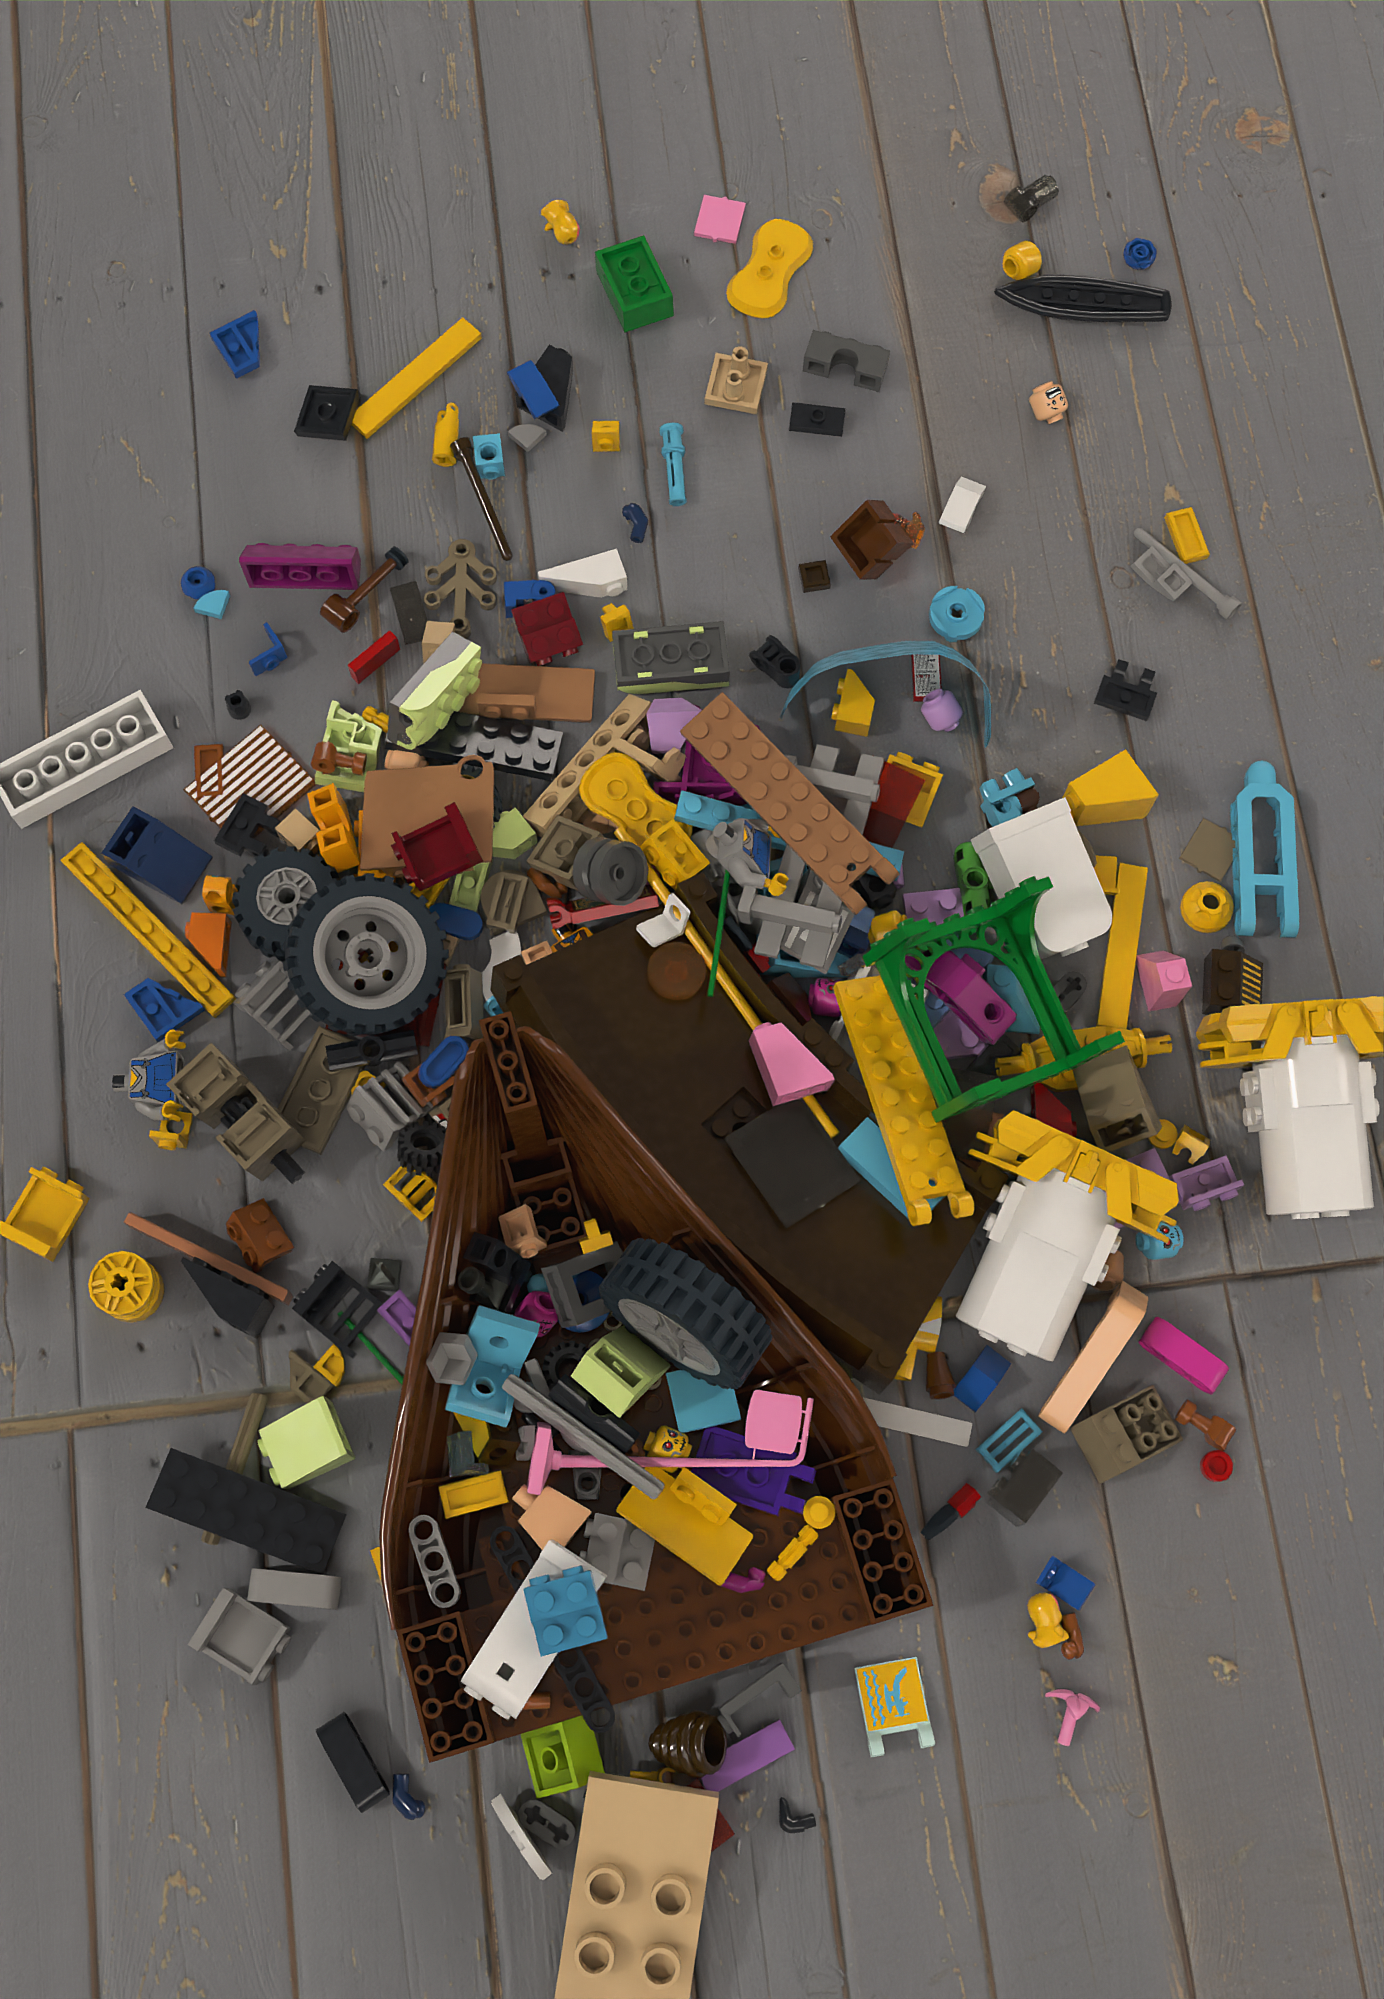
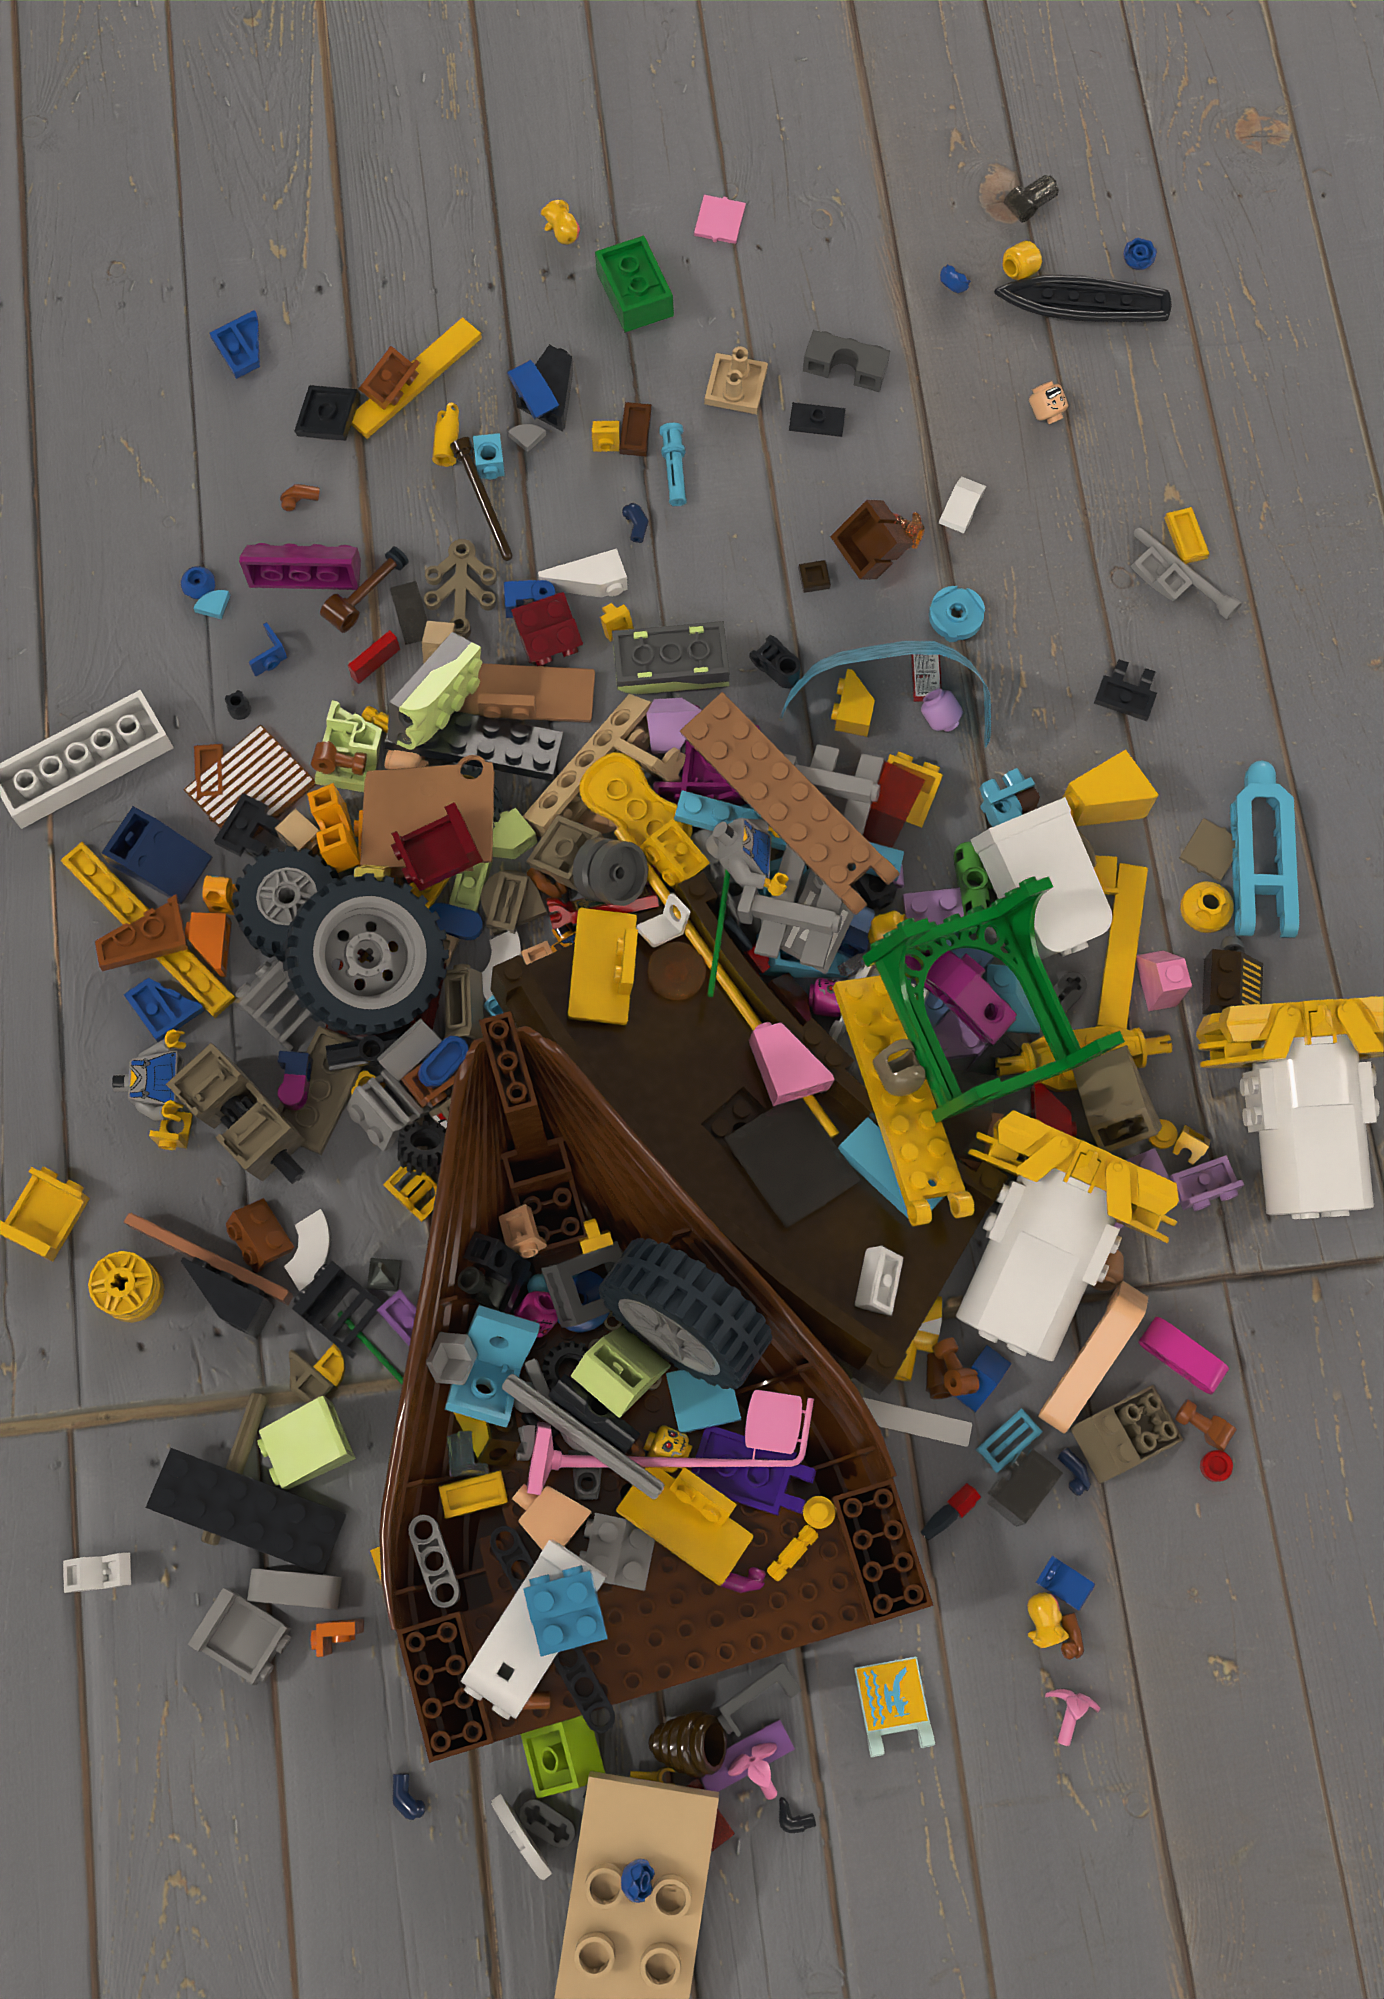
black beam [316,1712,390,1813] -> none
yellow plate [726,219,813,318] -> none
medium azure head [1135,1222,1184,1260] -> none
none -> white slope [63,1553,131,1593]
none -> dark orange wing [95,894,188,971]
none -> leg [277,1051,313,1111]
none -> dark orange arm [280,484,320,511]
none -> white tile [284,1209,331,1291]
none -> orange bracket [311,1619,364,1657]
none -> light yellow tile [354,864,391,881]
none -> dark orange bracket [358,346,420,410]
none -> light grey tile [377,1018,442,1081]
none -> yellow bracket [568,908,638,1025]
none -> reddish brown tile [619,402,652,457]
none -> blue plate [621,1859,655,1903]
none -> bright pink plant [728,1743,777,1800]
none -> white slope [855,1246,904,1316]
none -> dark tan helmet [873,1039,925,1096]
none -> dark orange leg [932,1337,979,1396]
none -> blue plate [940,264,971,294]
none -> dark blue arm [1057,1448,1091,1496]

